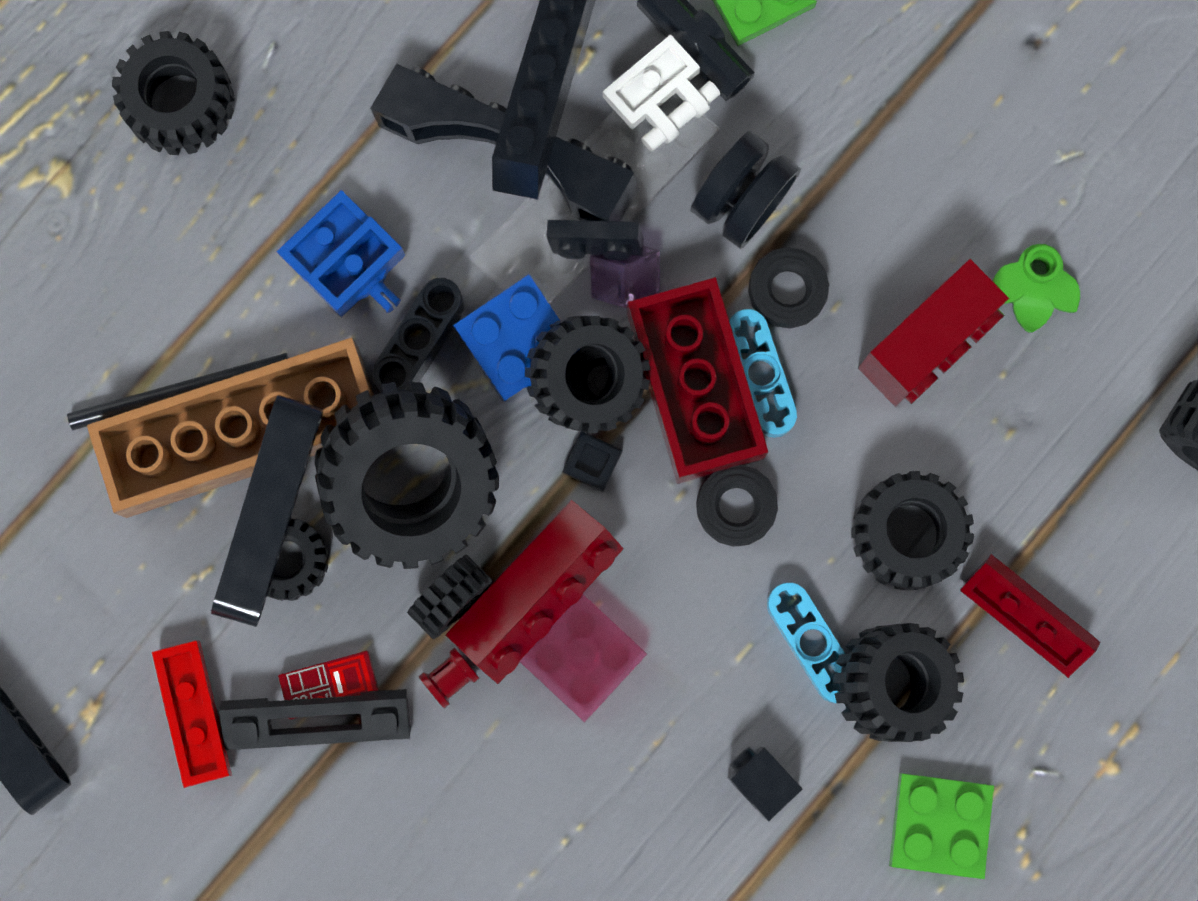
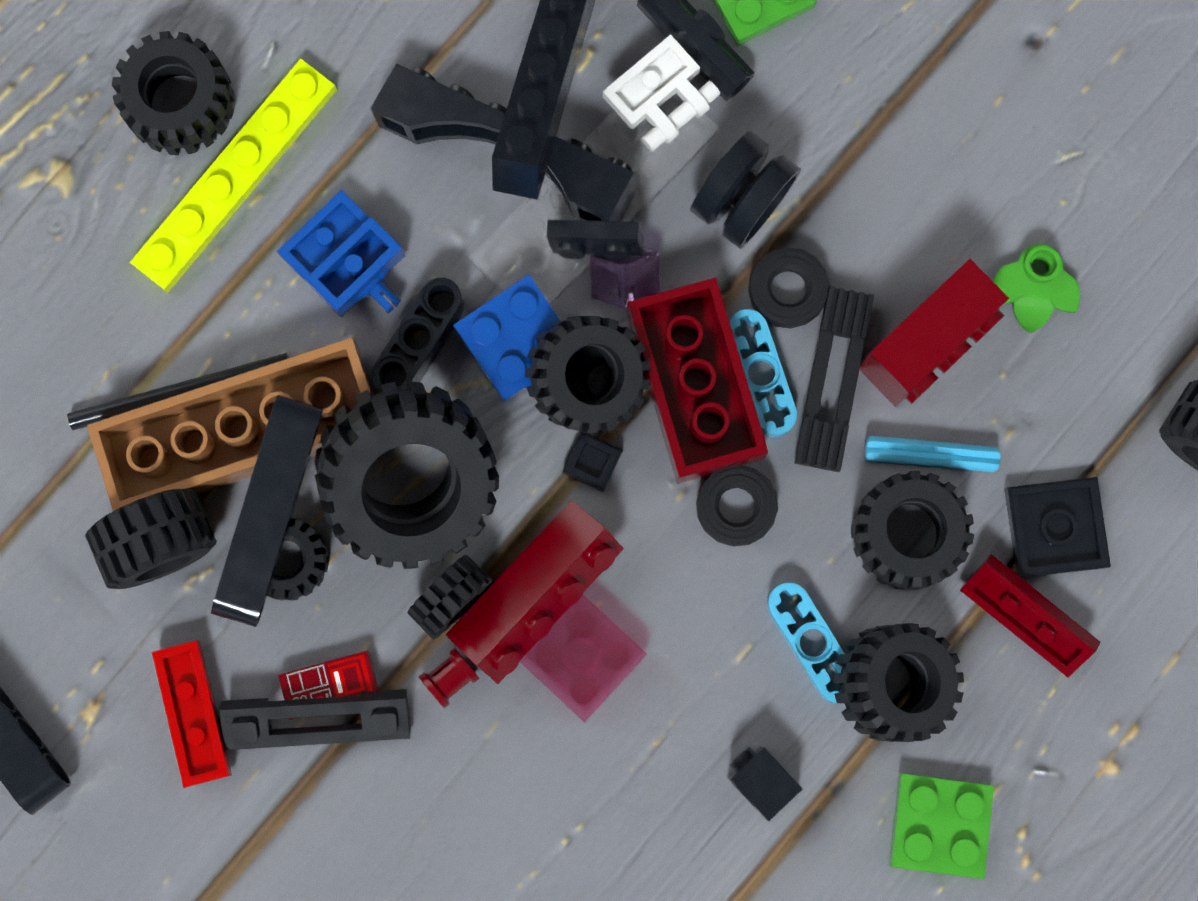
none -> black tyre [85,489,217,589]
none -> neon yellow plate [130,58,337,293]
none -> black container [794,286,874,473]
none -> medium azure axle [865,435,1001,472]
none -> black tile [1004,477,1111,578]

